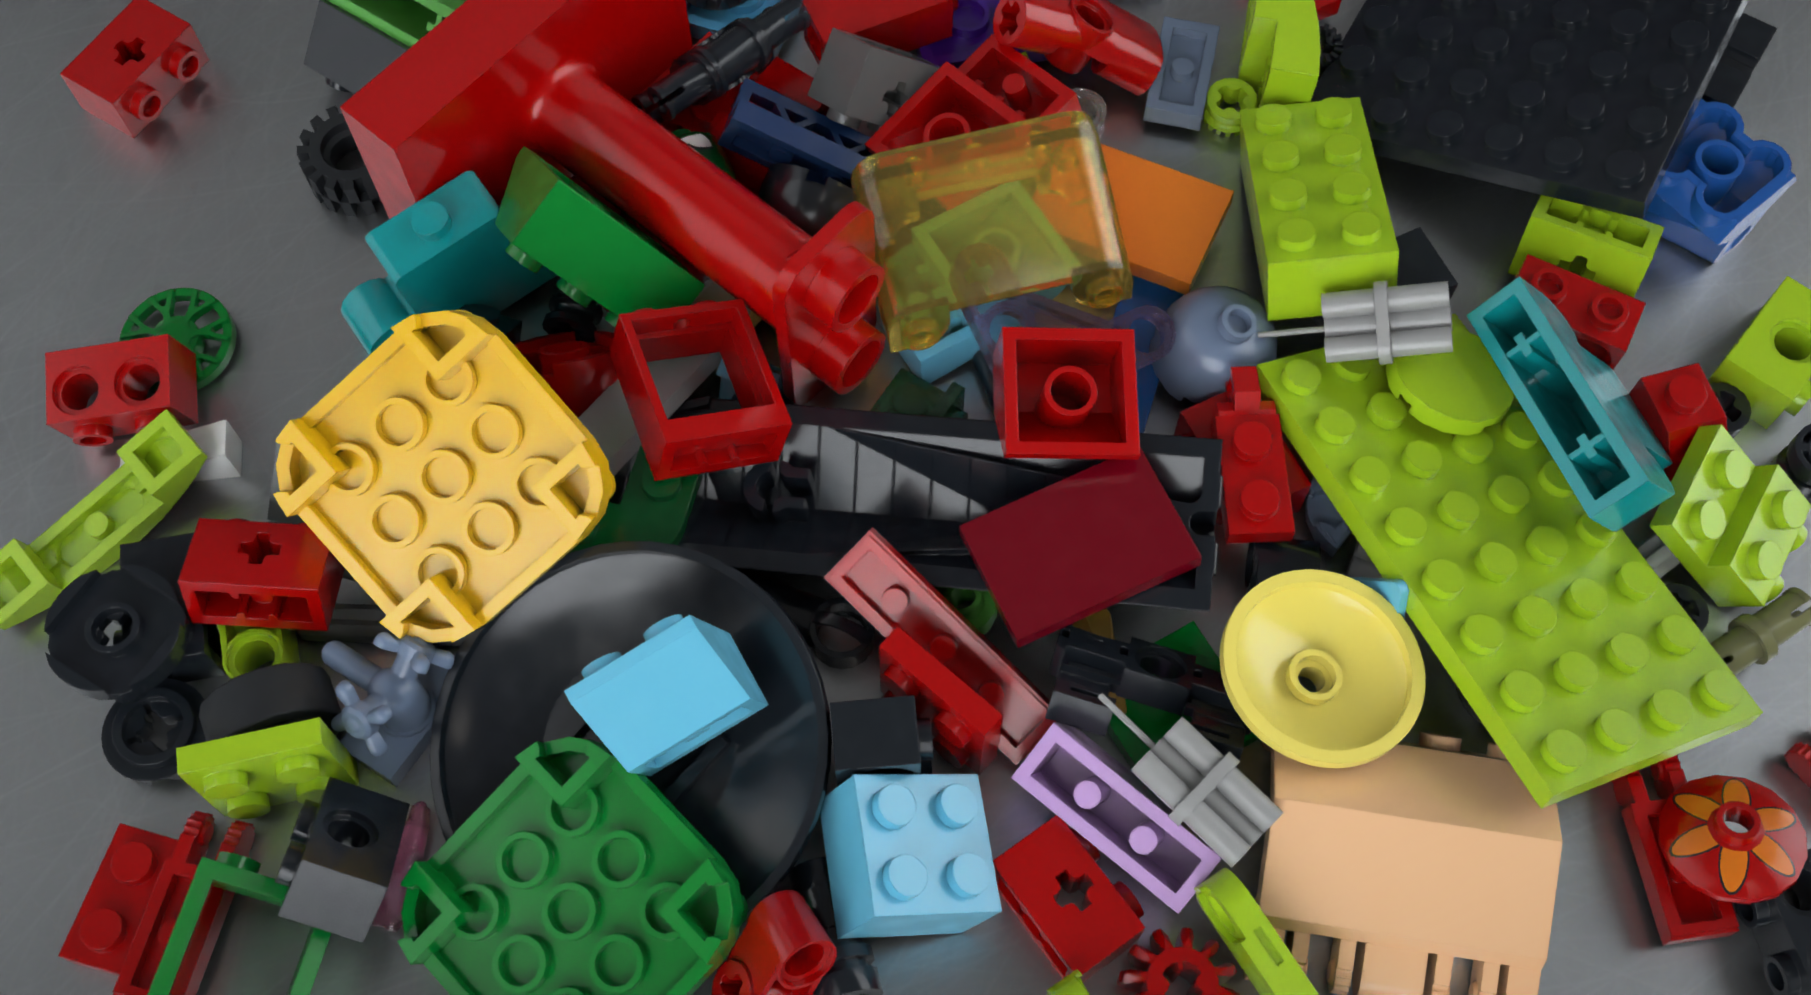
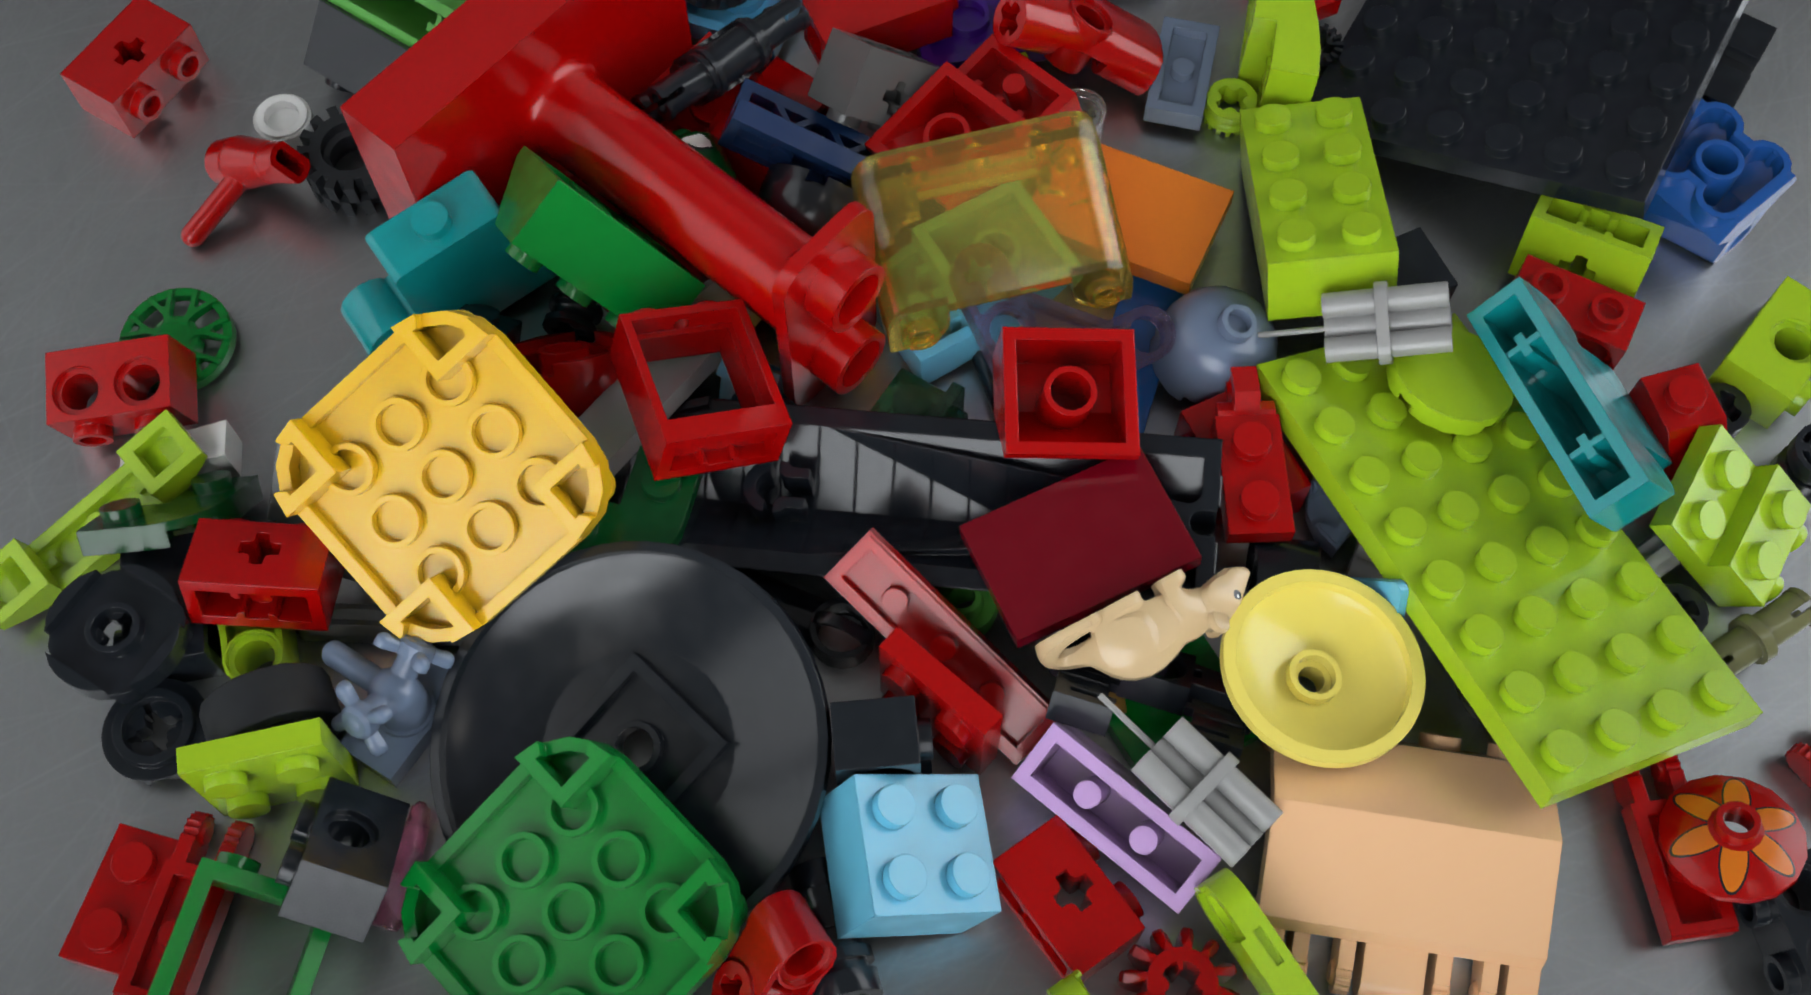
medium azure slope [564,614,769,776] -> none
none -> dark green plate [76,470,264,556]
none -> red piece [181,135,310,247]
none -> white tile [253,94,314,150]
none -> tan animal [1035,566,1250,681]

